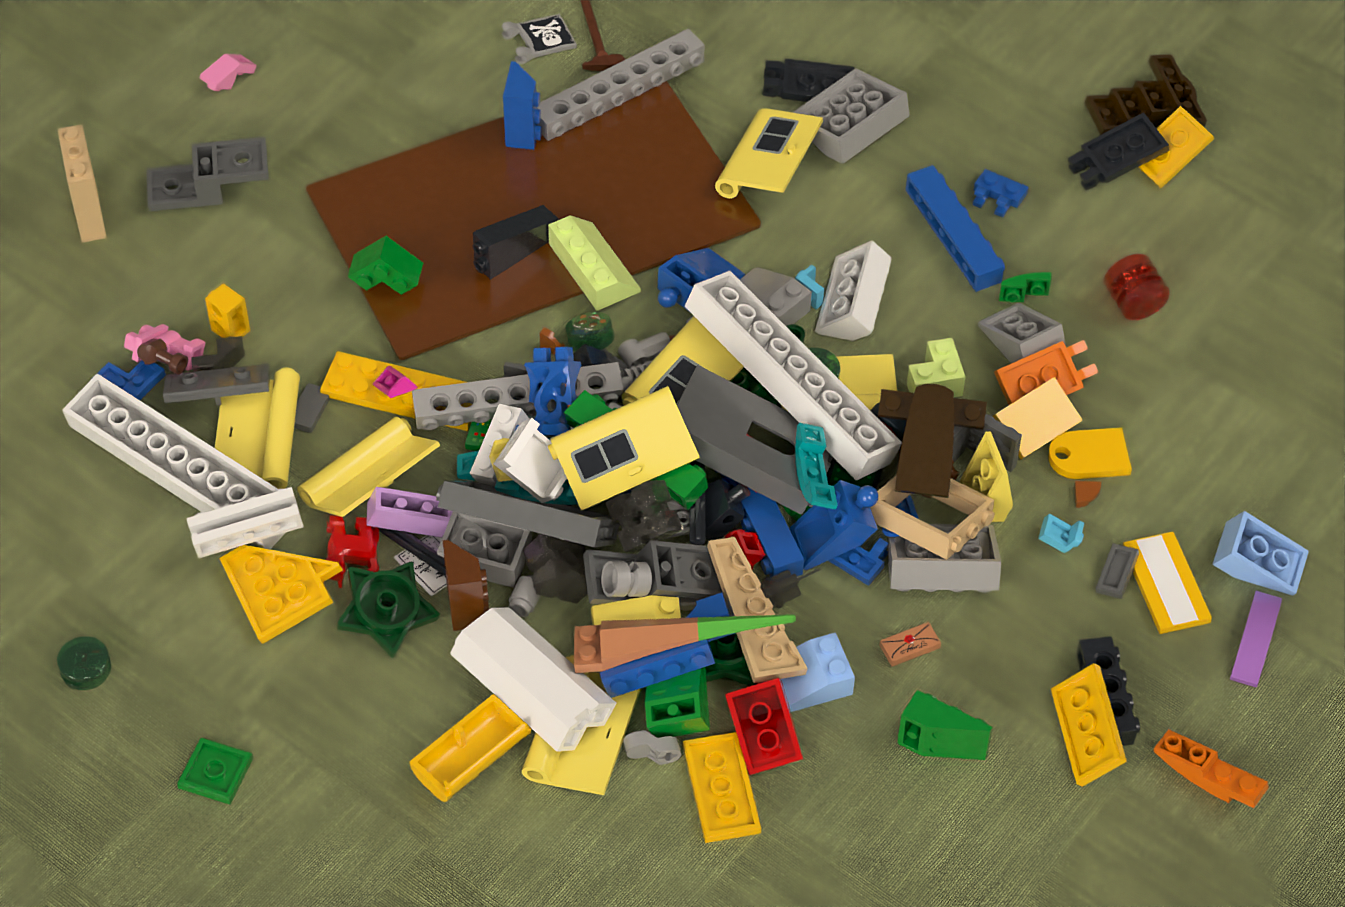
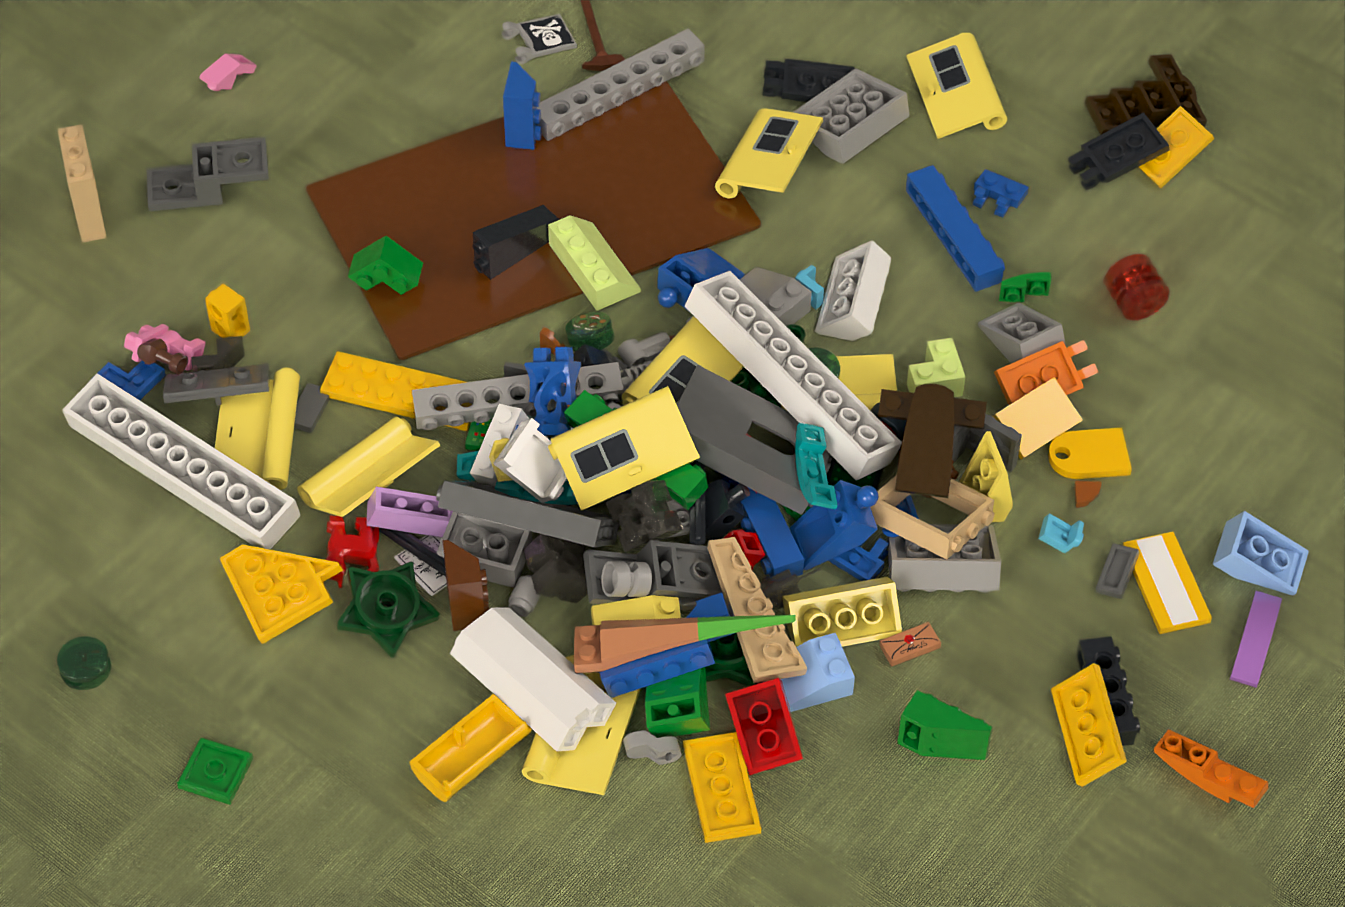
white brick [186,487,304,558] -> none
dark pink slope [373,365,418,398] -> none
none -> light yellow slope [782,577,902,647]
none -> light yellow door [906,33,1007,139]

